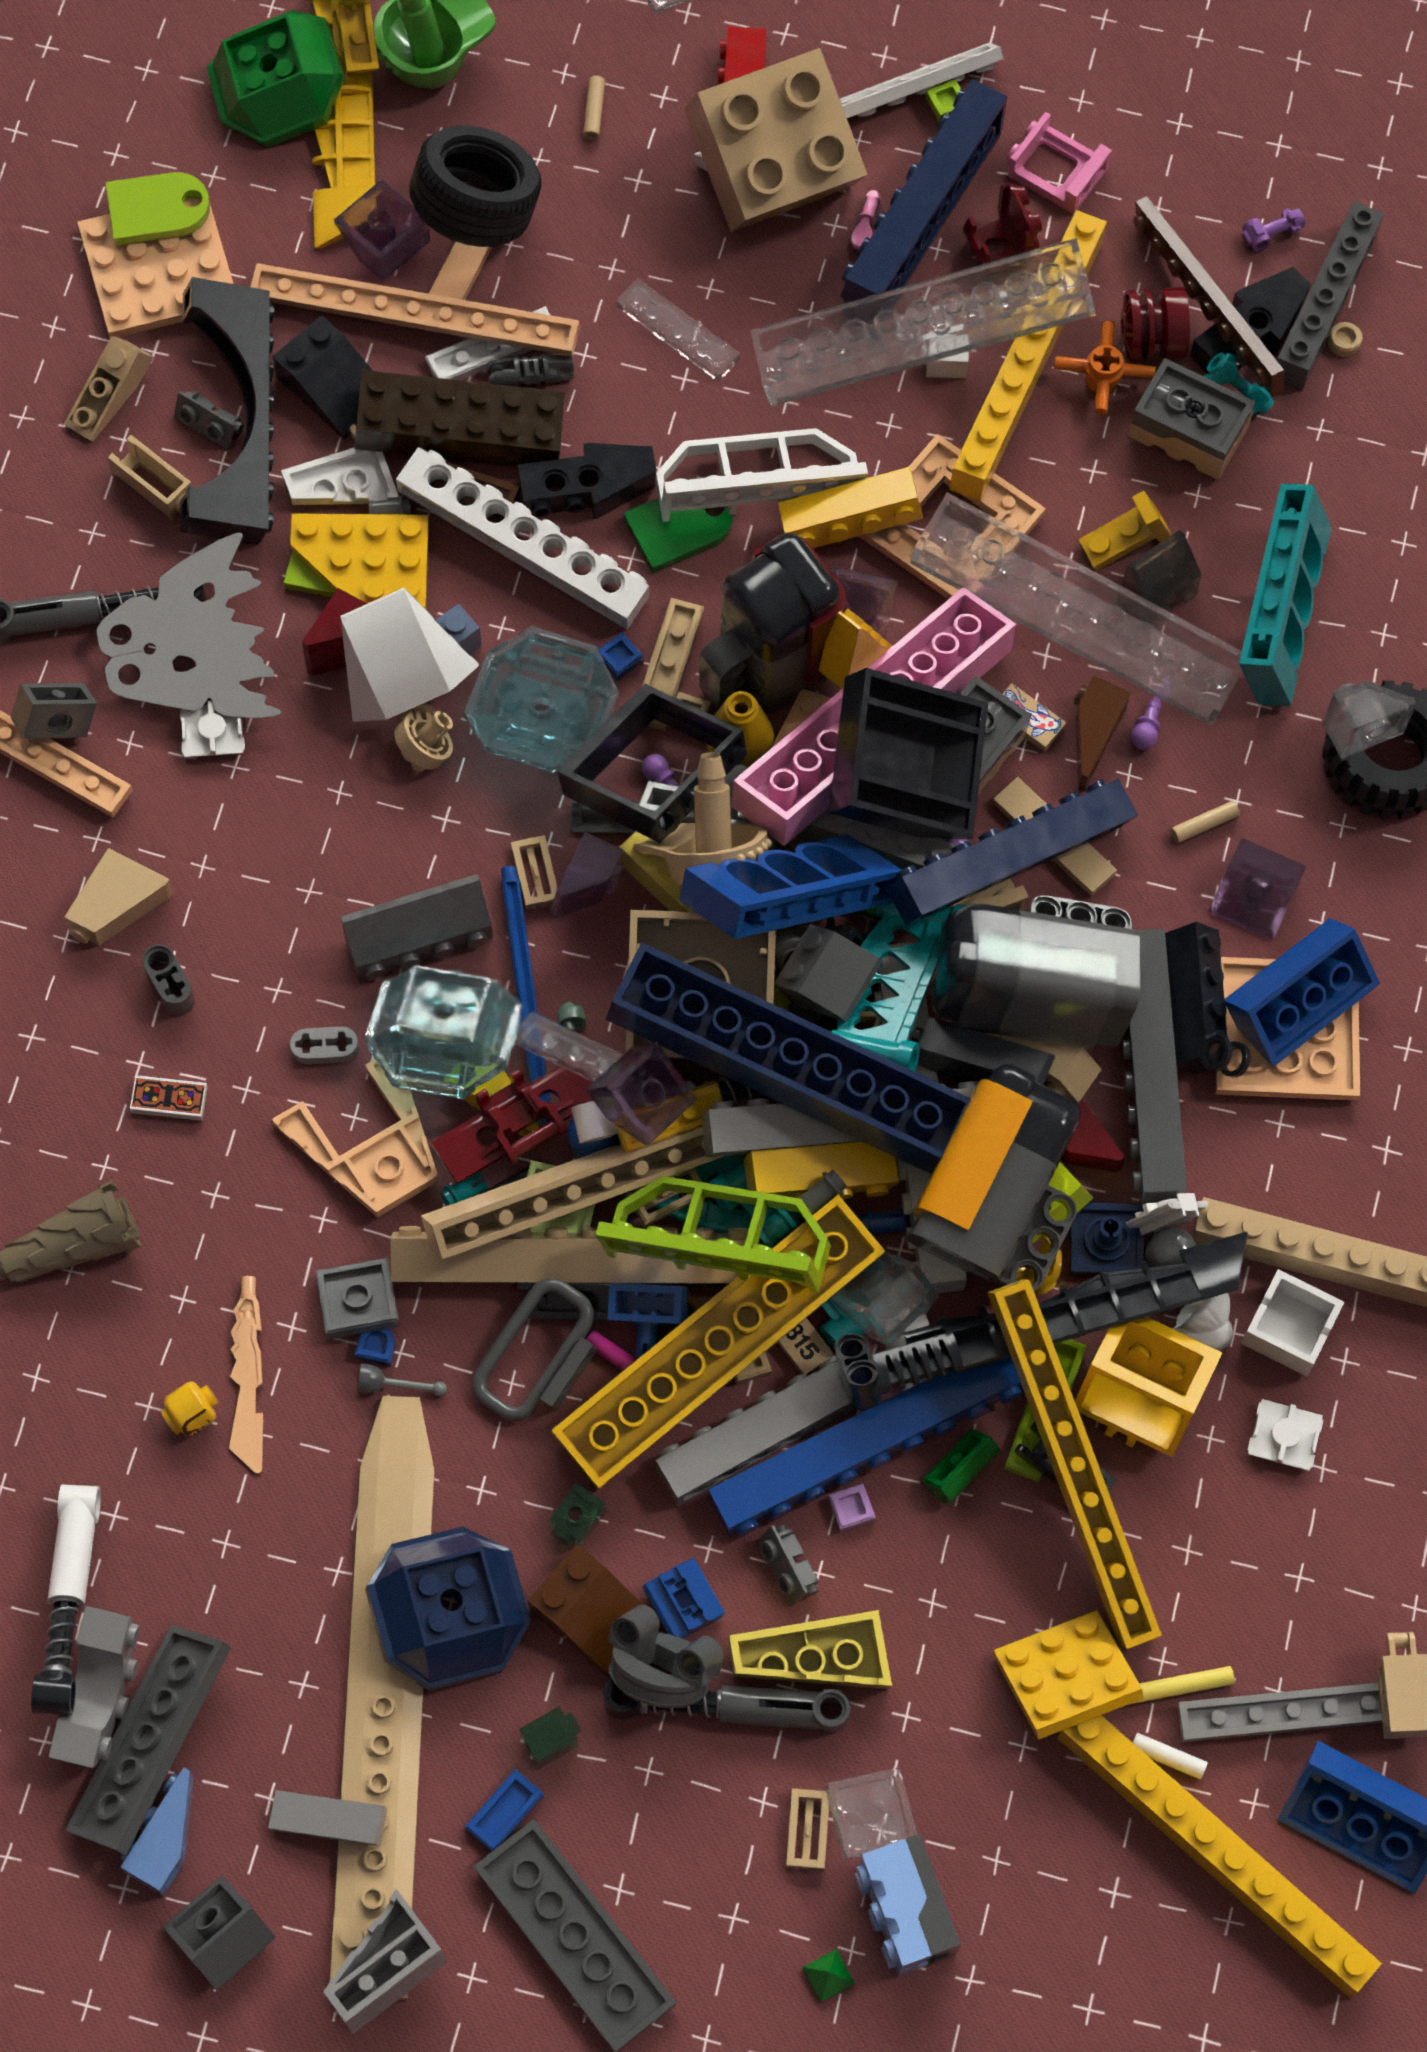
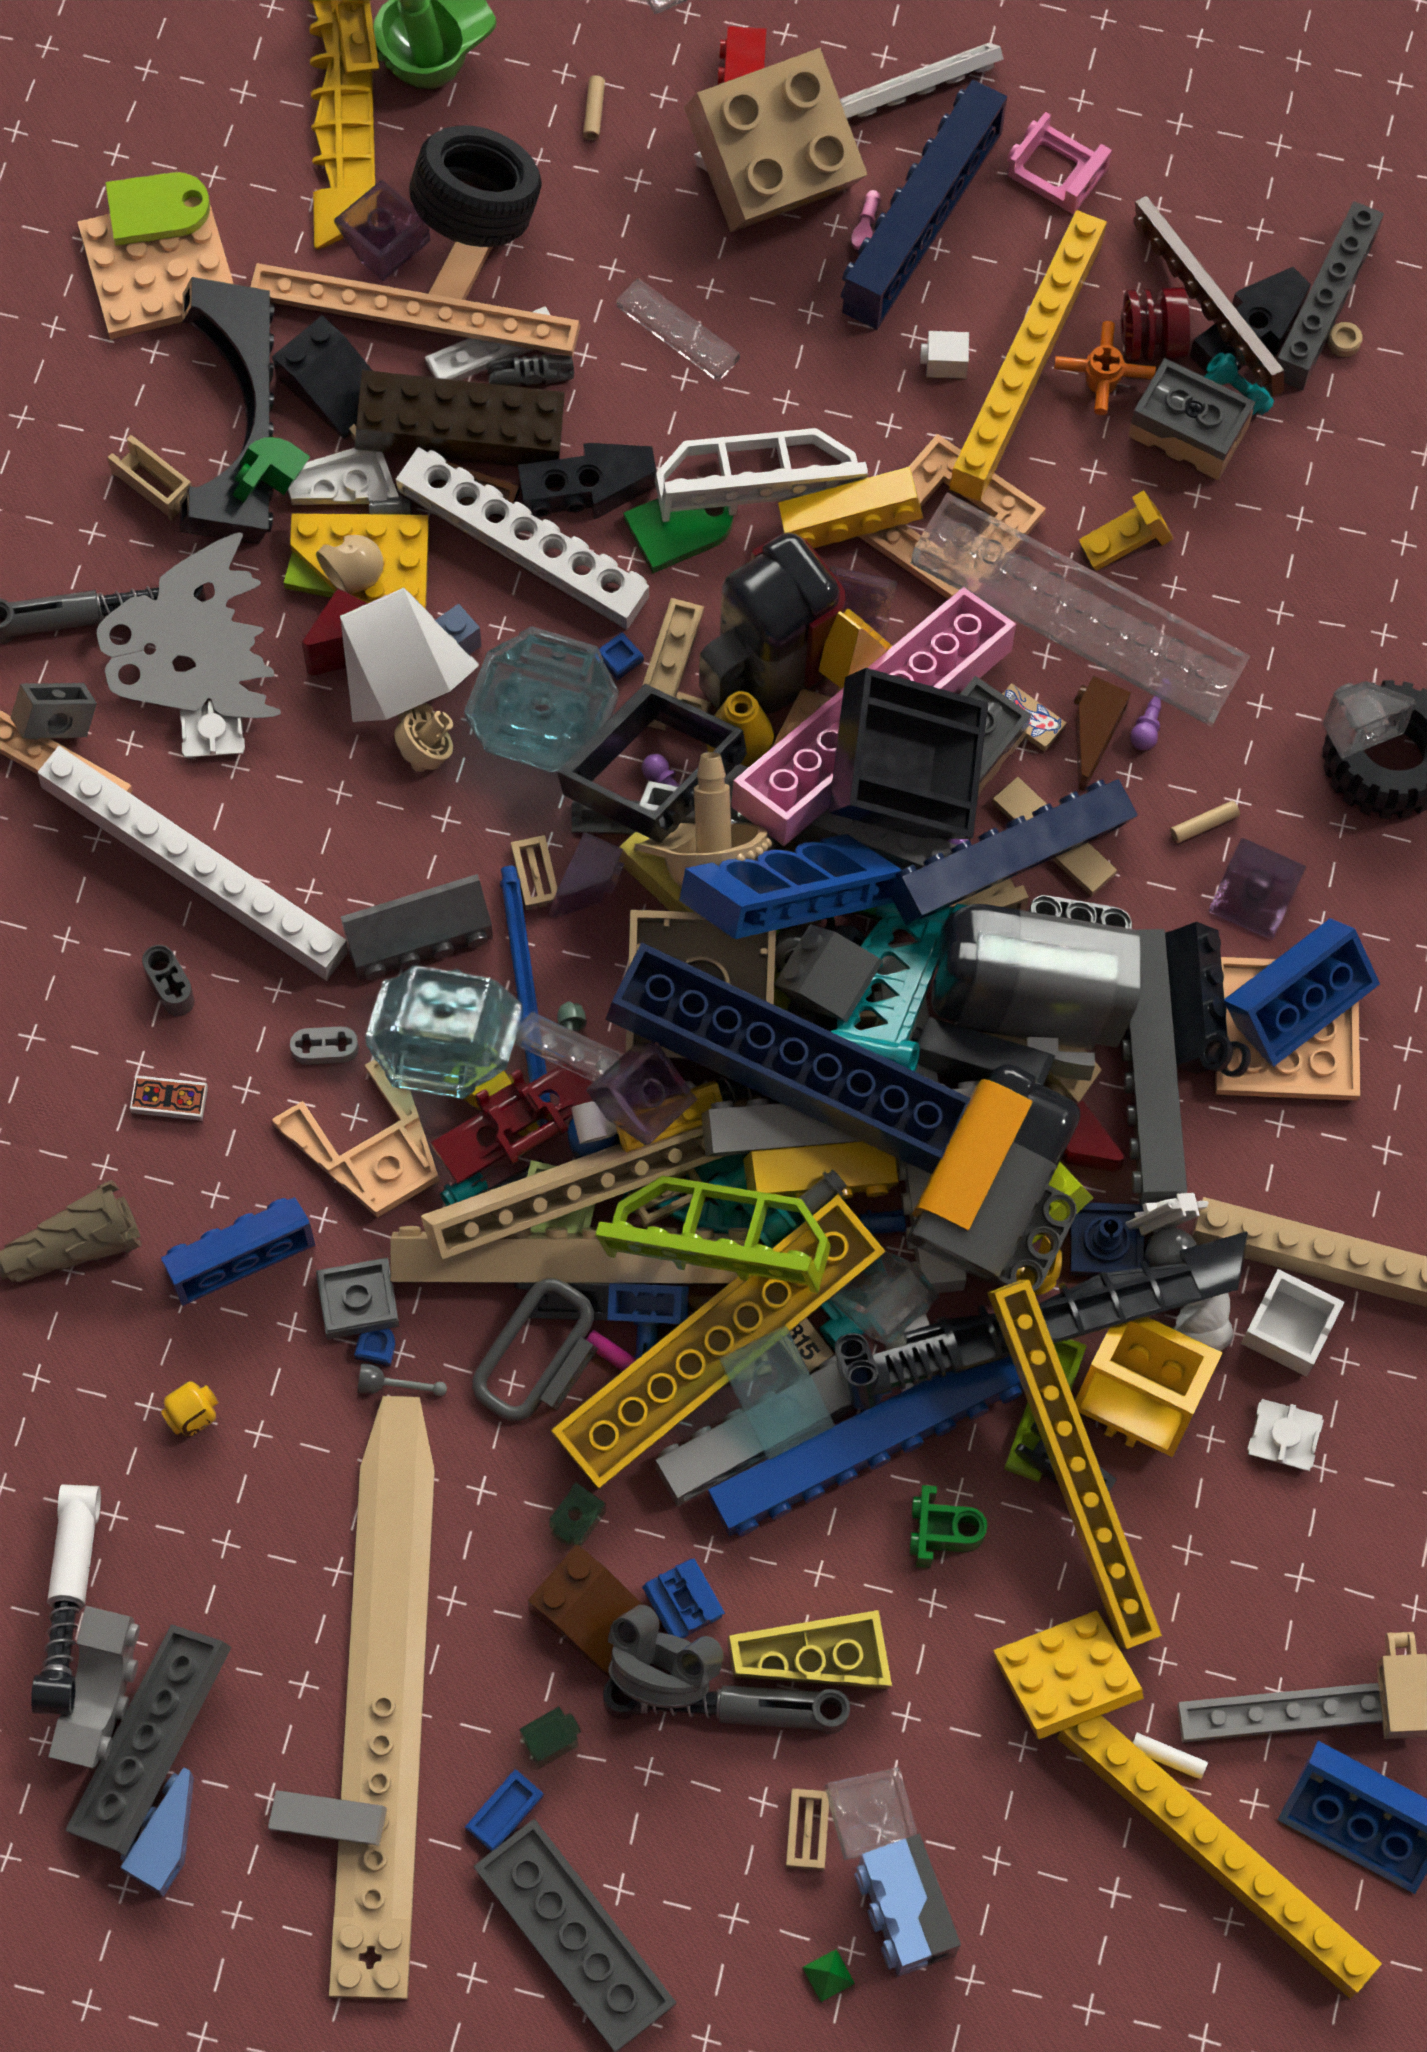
tan slope [64,336,154,441] -> none
tan slope [64,848,173,946] -> none
dark grey slope [163,1875,276,1990] -> none
dark grey hinge [174,391,244,450] -> none
green piece [206,10,345,148] -> none
light nougat sword [229,1276,263,1474] -> none
light grey wedge [323,1889,448,2034] -> none
dark blue piece [365,1526,531,1691] -> none
clear brick [750,238,1097,406] -> none
dark grey hinge [757,1524,819,1607] -> none
lavender tile [828,1484,876,1532] -> none
green brick [922,1428,1000,1505] -> none
lime plate [925,79,961,123] -> none
dark red piece [963,183,1042,273] -> none
clear smoke slope [1119,529,1202,626] -> none
light yellow piece [1128,1666,1235,1705] -> none
teal fence [1239,484,1332,706] -> none
medium lavender bar [1242,208,1305,252] -> none
none -> white brick [37,746,348,981]
none -> blue slope [161,1197,315,1306]
none -> green brick [233,437,310,503]
none -> tan helmet [316,535,384,594]
none -> clear light blue tile [719,1325,835,1460]
none -> green pin [910,1485,987,1568]
none -> light grey slope [1027,1037,1095,1081]

